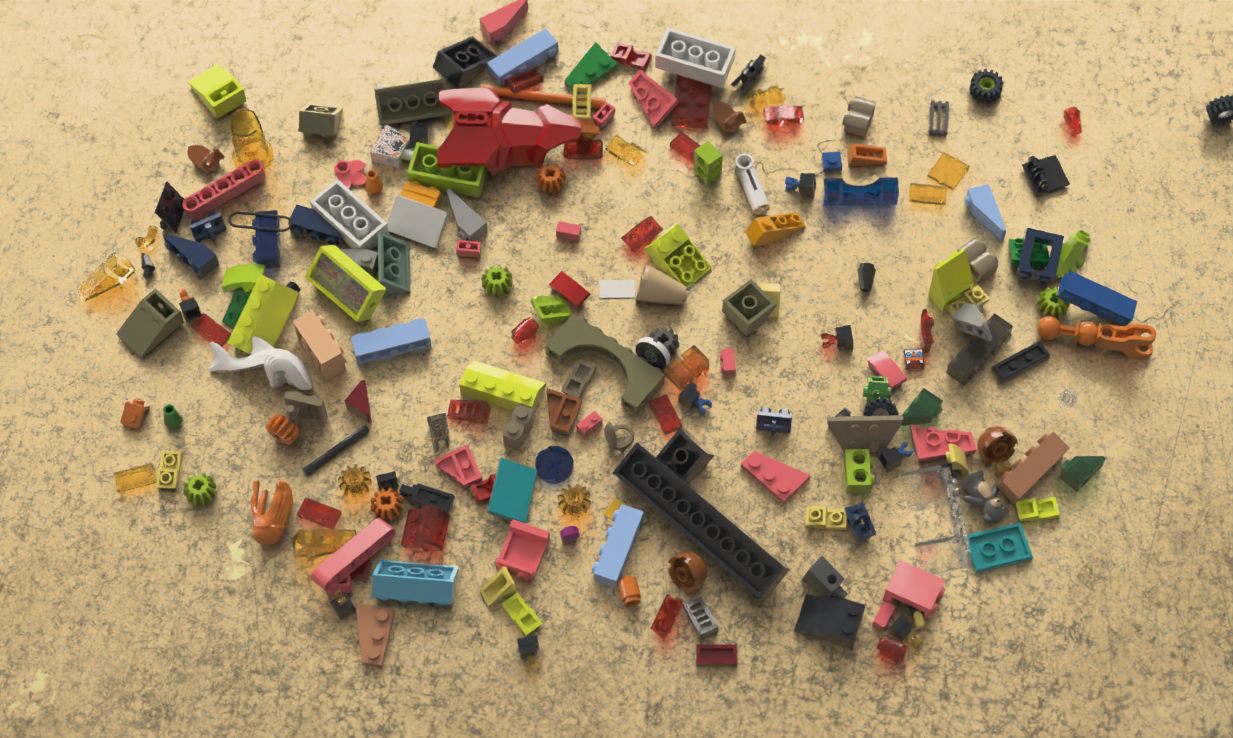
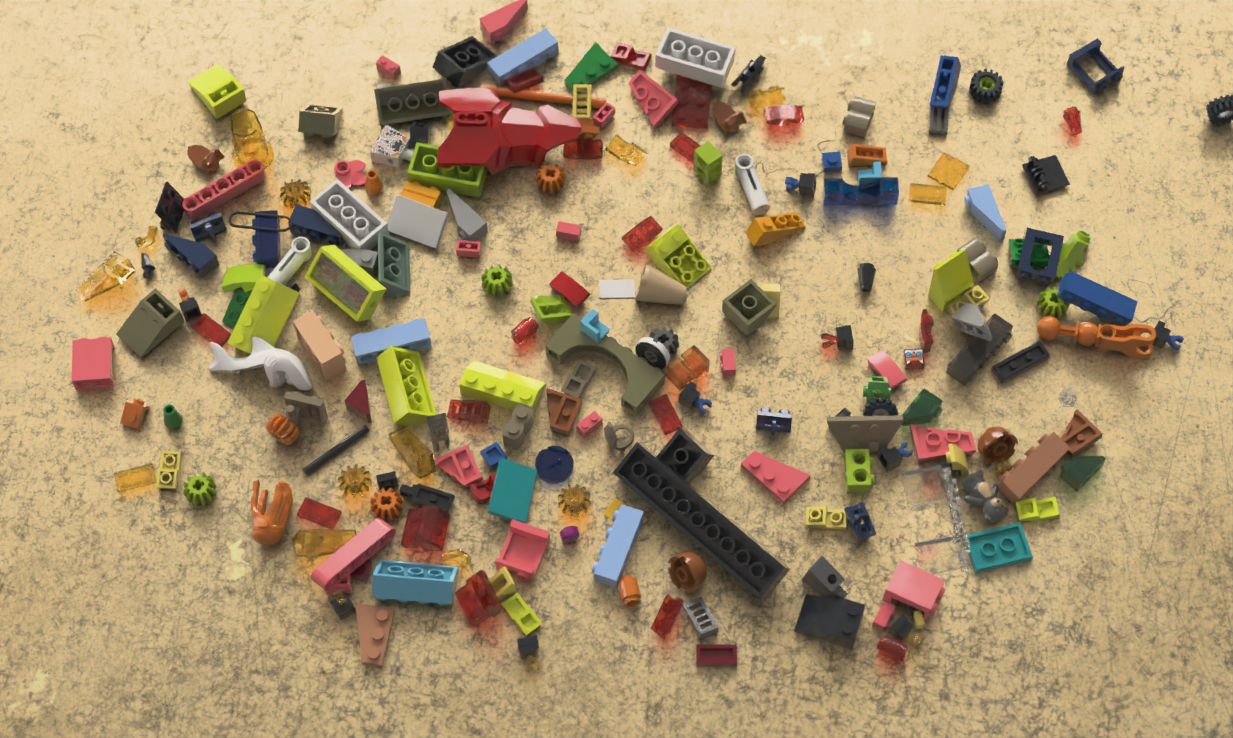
none -> coral panel [72,337,114,390]
none -> white piece [268,237,312,286]
none -> clear yellow gear [280,178,311,210]
none -> coral piece [376,55,401,79]
none -> neon yellow slope [376,346,438,426]
none -> clear yellow slope [388,427,437,479]
none -> clear yellow arm [442,549,471,566]
none -> clear red brick [455,570,503,627]
none -> blue plate [480,442,508,469]
none -> medium azure panel [580,309,610,343]
none -> medium azure panel [857,162,882,188]
none -> blue slope [930,55,961,108]
none -> dark orange wing [1061,409,1102,458]
none -> dark blue panel [1067,38,1125,94]
none -> black piece [1152,320,1184,351]

